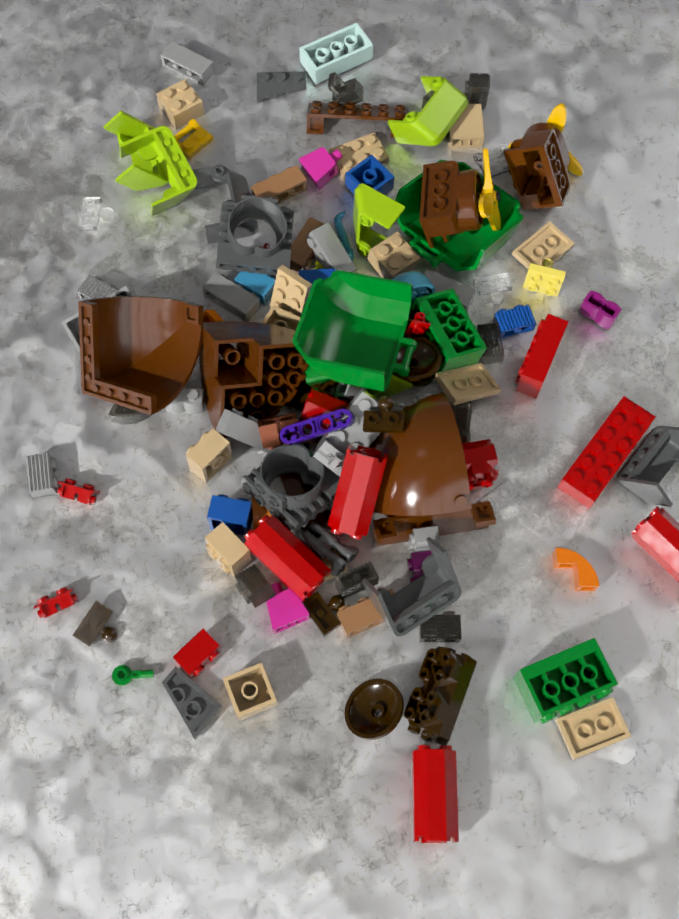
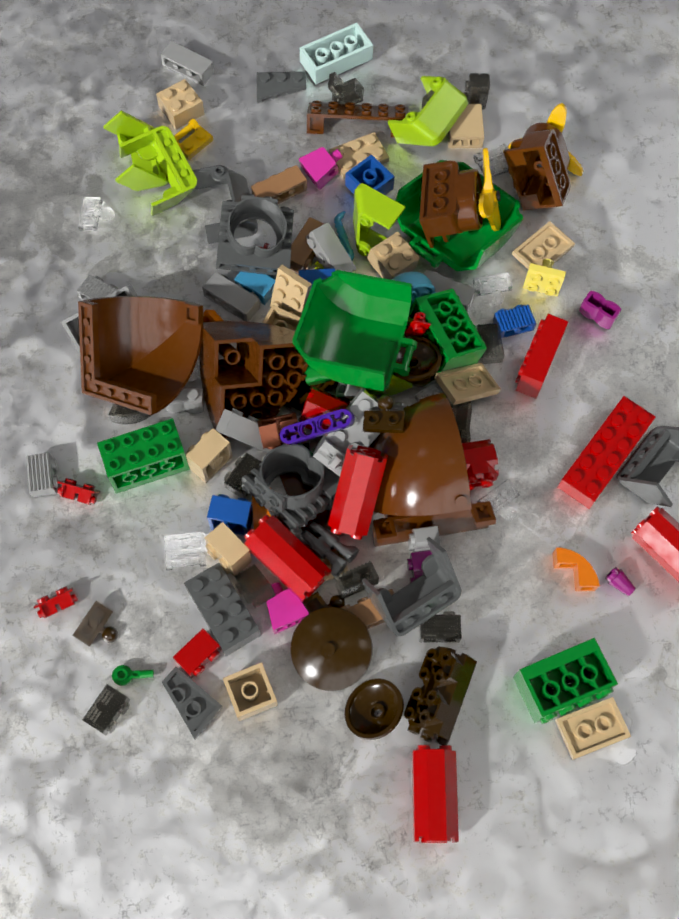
none -> clear smoke brick [82,684,130,736]
none -> green brick [97,418,190,494]
none -> clear plate [164,532,206,571]
none -> dark grey brick [184,563,261,656]
none -> clear smoke brick [224,452,261,499]
none -> dark brown dish [290,607,373,691]
none -> magenta cone [605,567,636,596]

